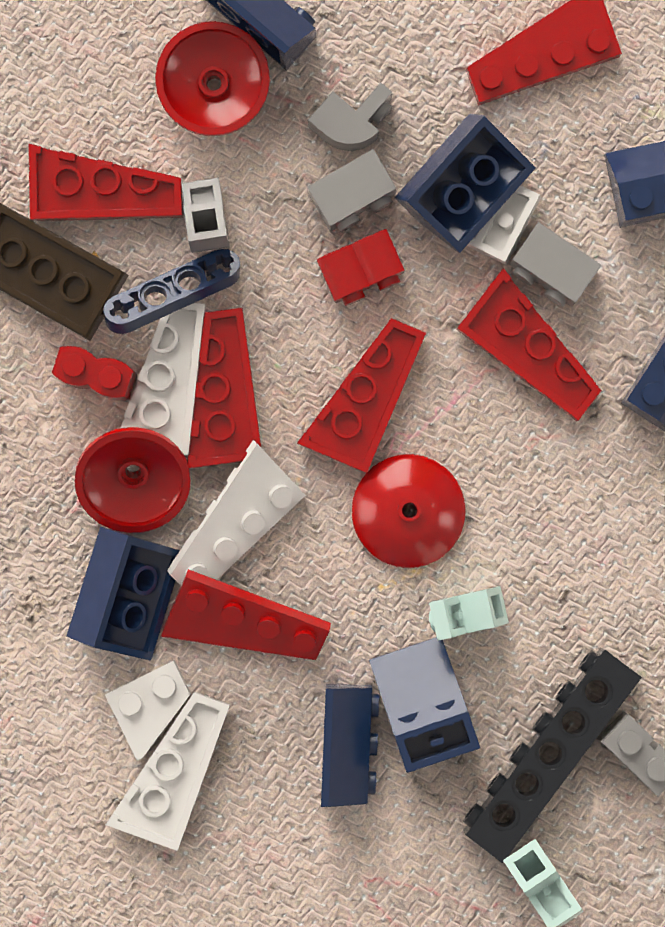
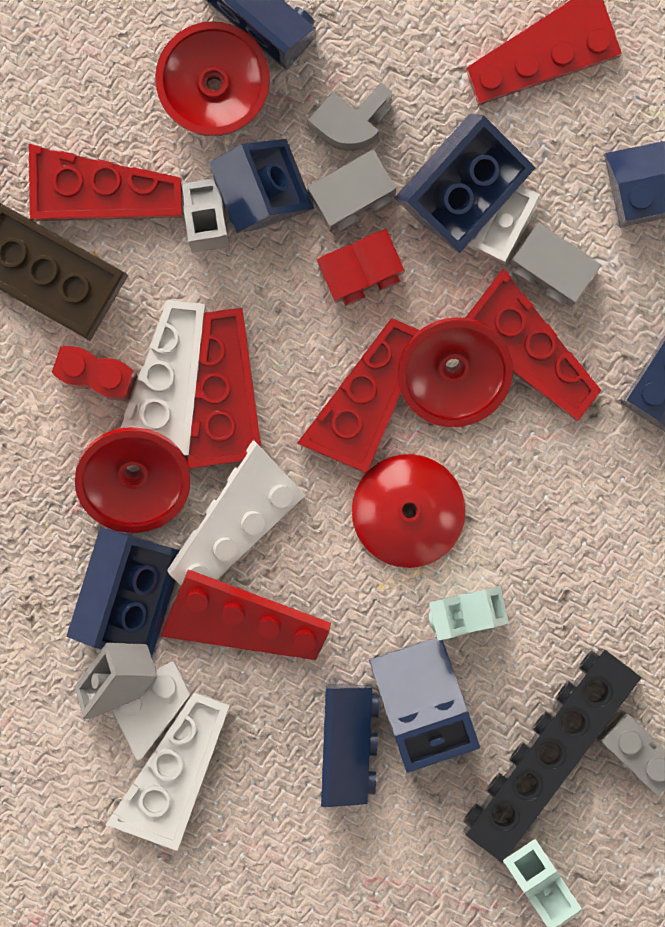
dark blue beam [104,249,240,334] -> none
none -> light grey slope [74,643,157,719]
none -> dark blue slope [209,139,314,233]
none -> red dish [398,318,513,427]

